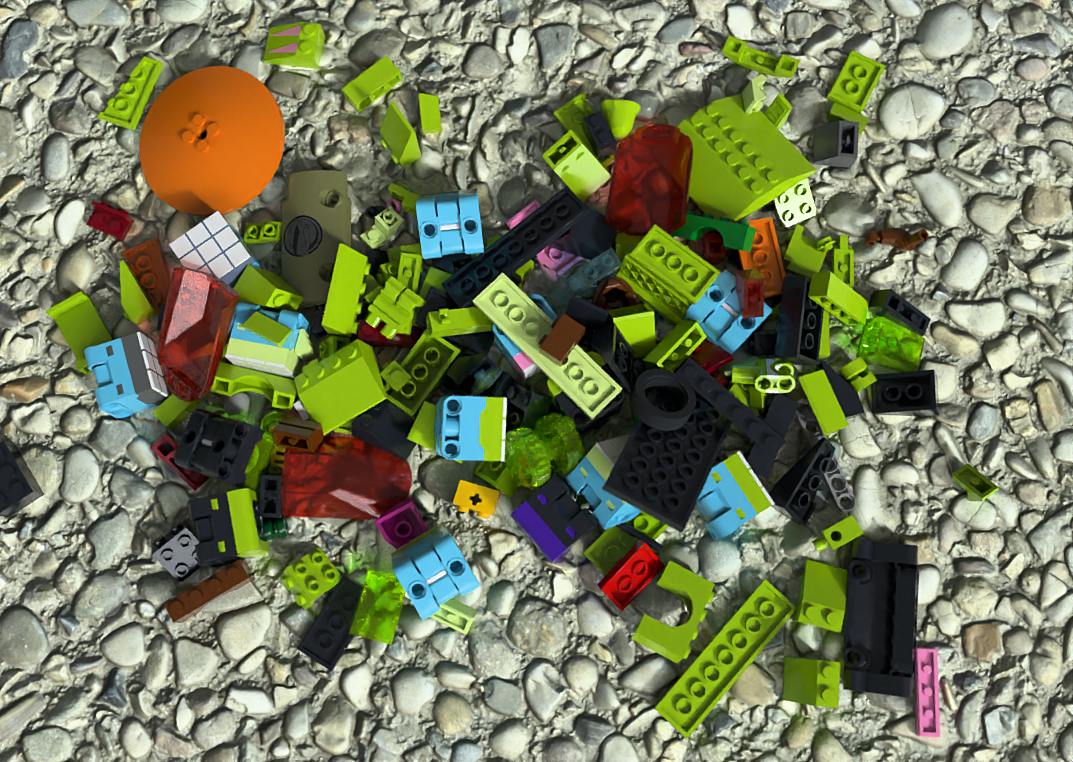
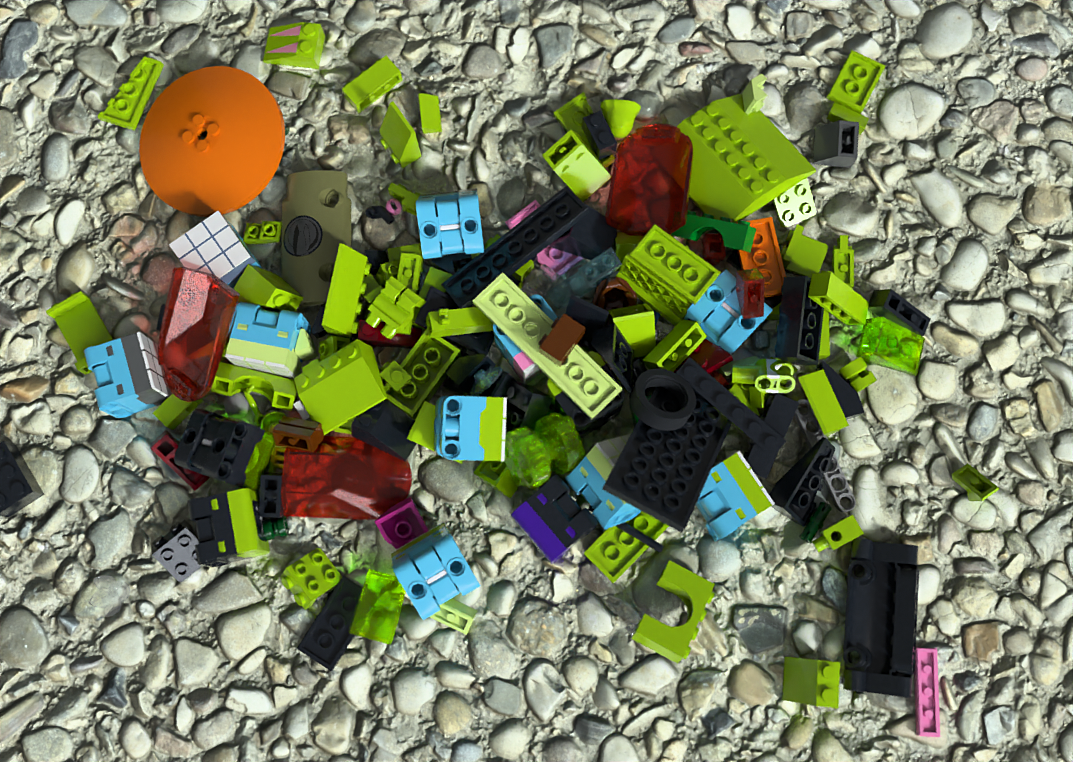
dark red bracket [86,200,134,241] -> none
lime slope [120,260,157,325] -> none
dark orange wing [121,238,180,315] -> none
reddish brown arch [164,559,255,623] -> none
lime slope [243,311,292,348] -> none
yellowish green slope [360,206,403,250] -> none
yellow brick [453,480,501,519] -> none
red plate [597,539,665,611] -> none
lime plate [654,579,798,739] -> none
lime slope [722,36,800,78] -> none
black bracket [748,332,776,356] -> none
lime slope [764,93,792,129] -> none
lime slope [793,559,848,632] -> none
lime plate [816,236,835,253] -> none
reddish brown arm [865,228,929,251] -> none
black slope [871,370,940,417] -> none
none -> lime piece [244,384,265,426]
none -> dark green pin [799,502,832,544]

